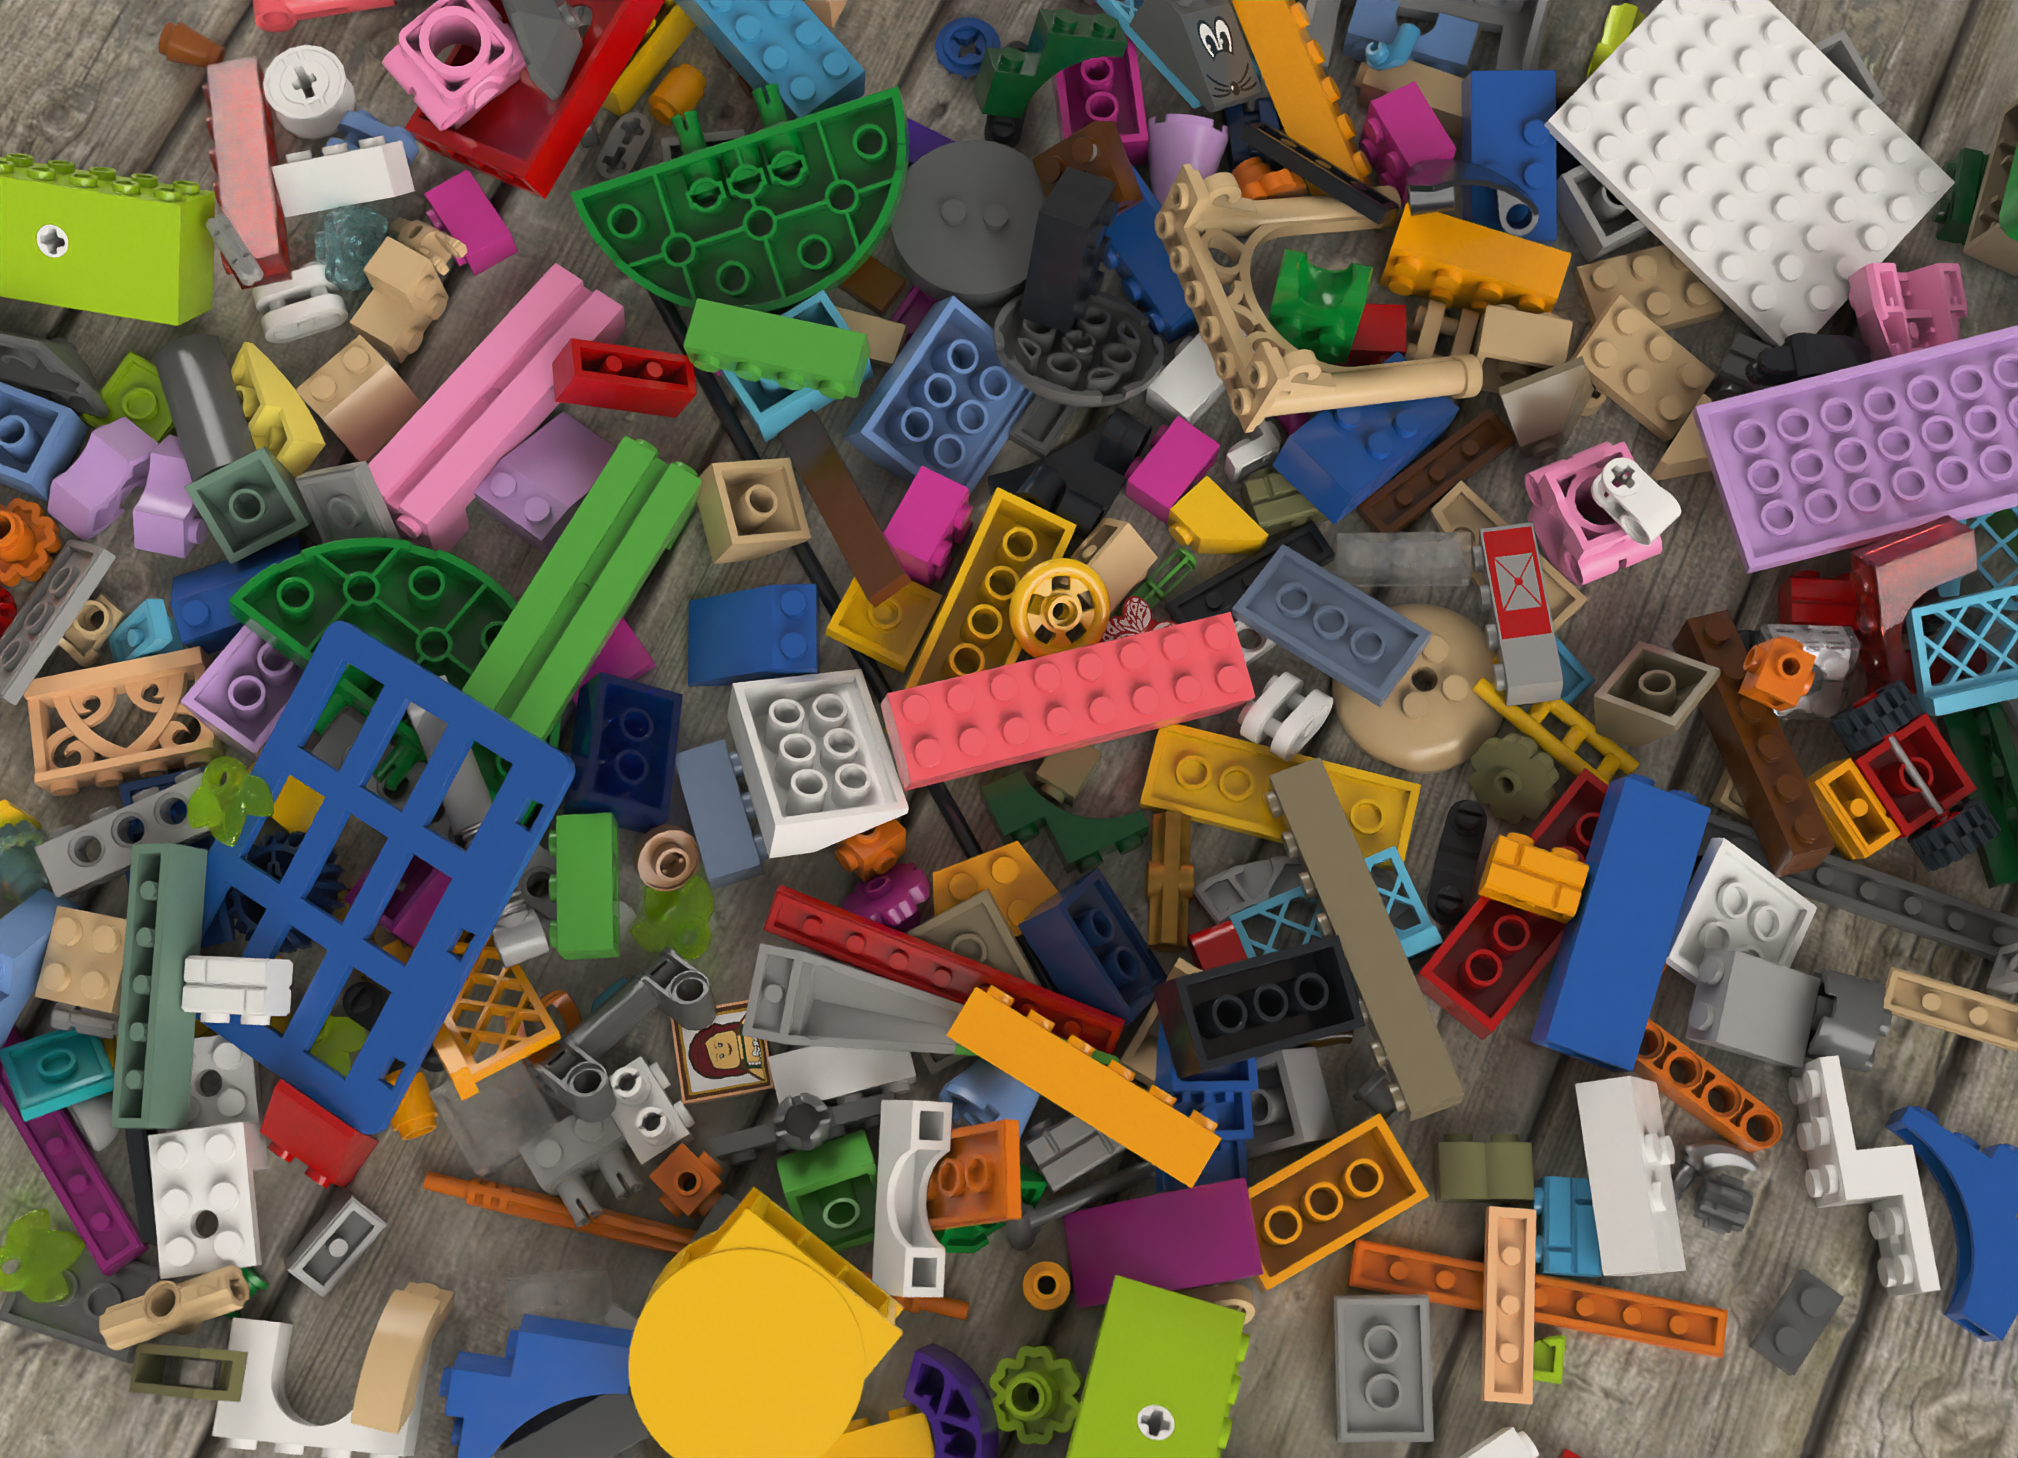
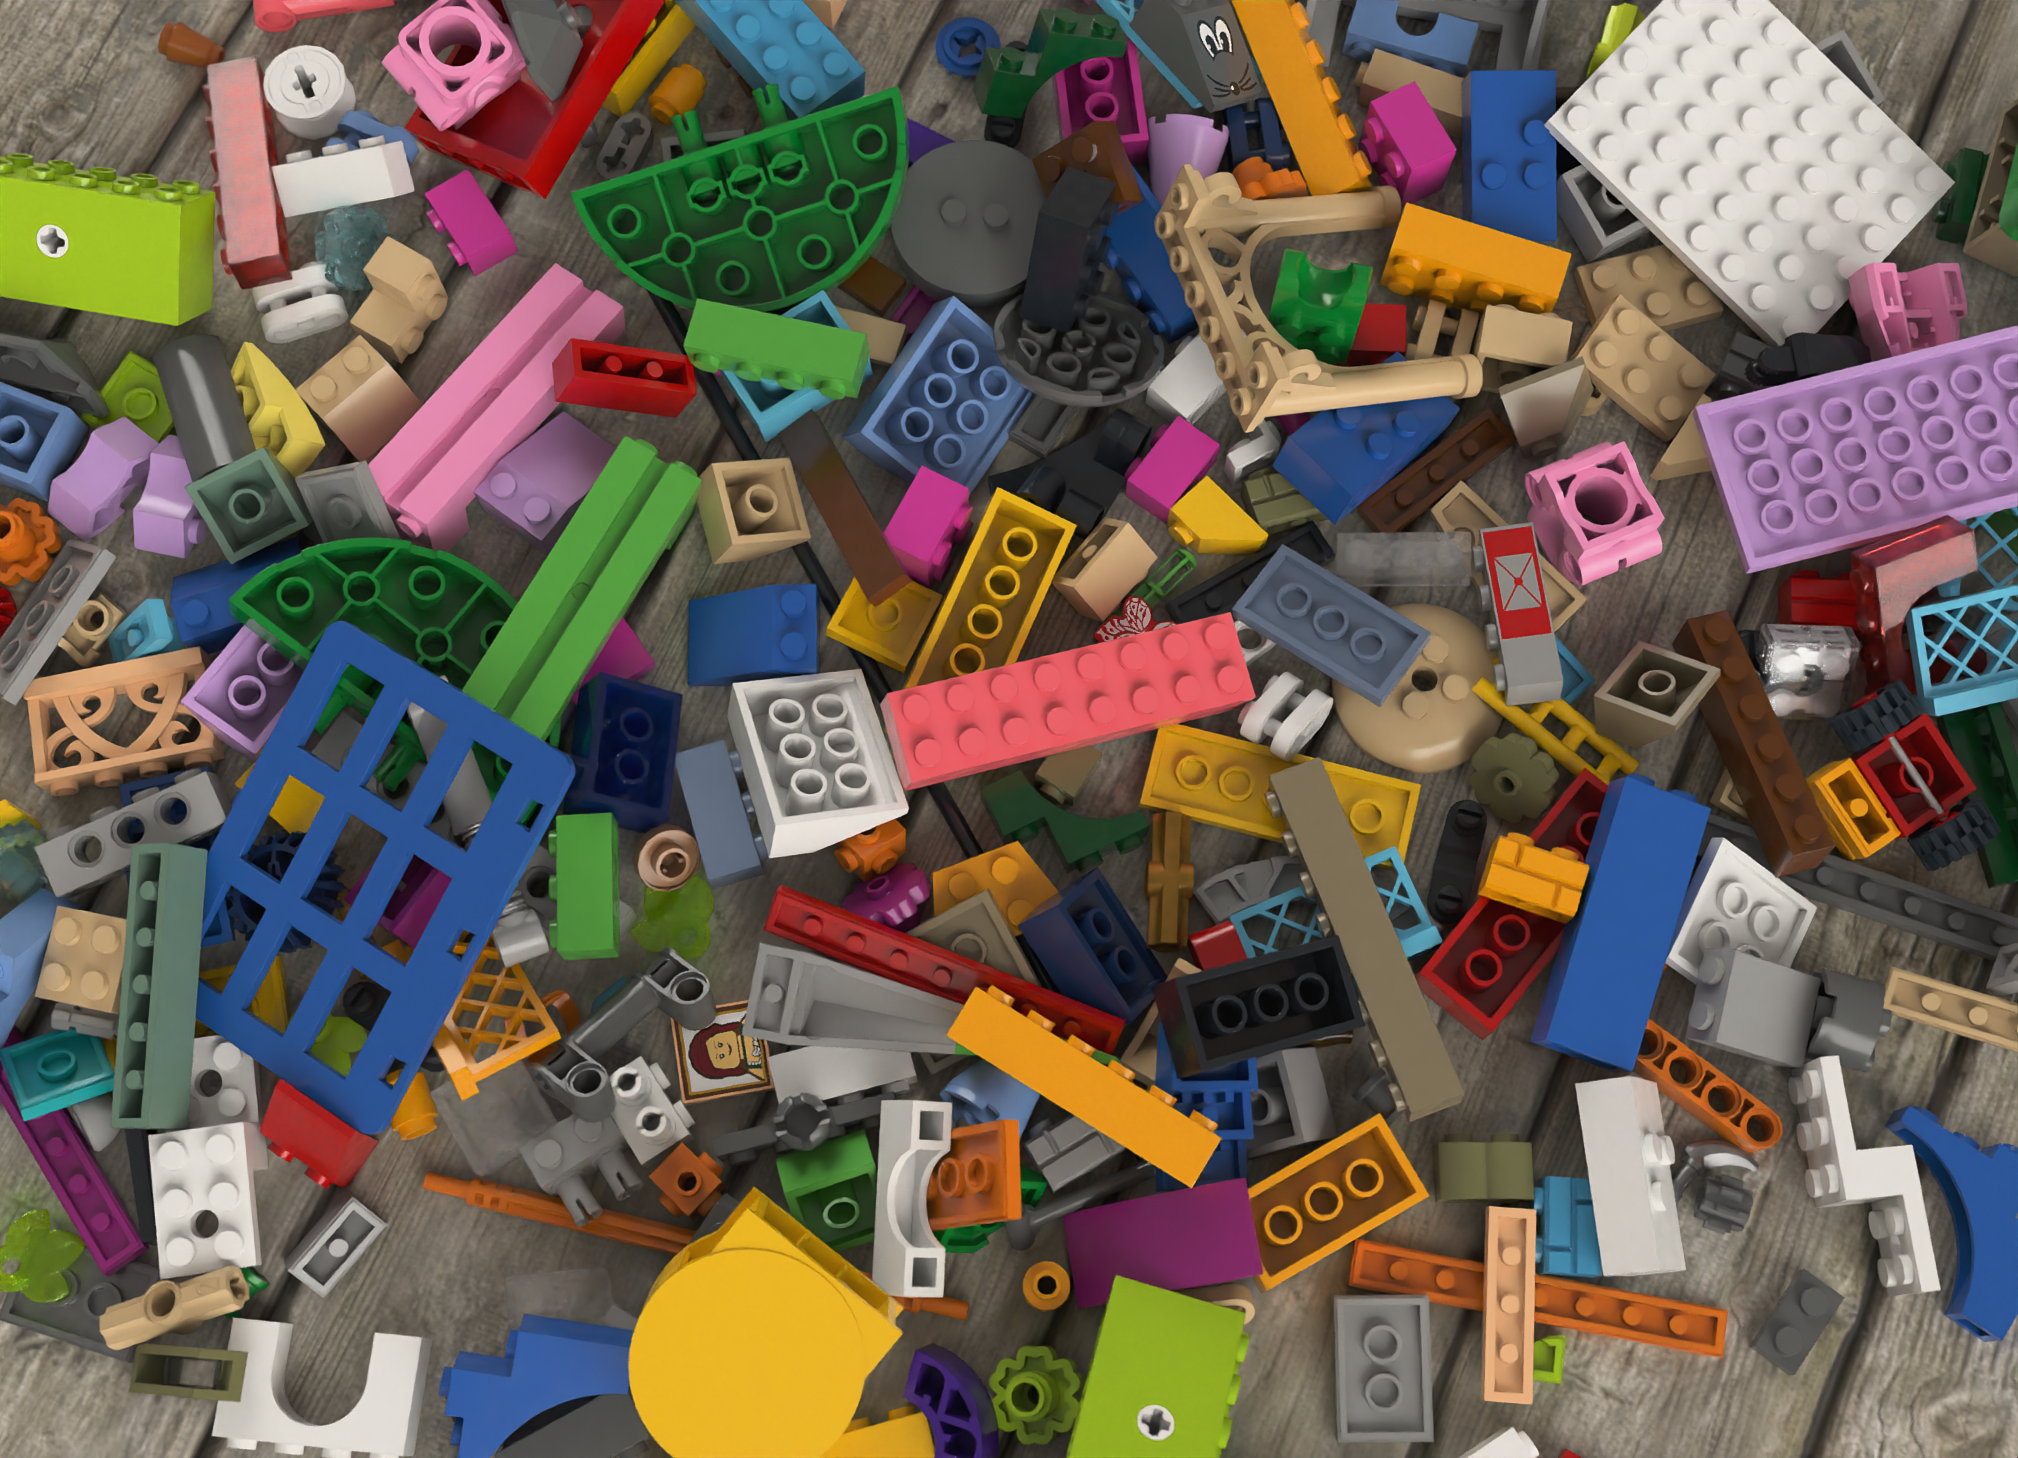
white brick [182,955,293,1025] -> none
clear neon green plate [187,756,274,847] -> none
light grey axle [206,214,263,286] -> none
tan arch [351,1282,455,1434] -> none
tan hinge [388,217,467,275] -> none
yellow plate [1009,558,1110,658] -> none
black tile [1239,121,1400,225] -> none
dark azure arm [1365,23,1421,71] -> none
black panel [1405,159,1539,236] -> none
white piece [1591,457,1681,546] -> none
orange brick [1738,636,1817,712] -> none

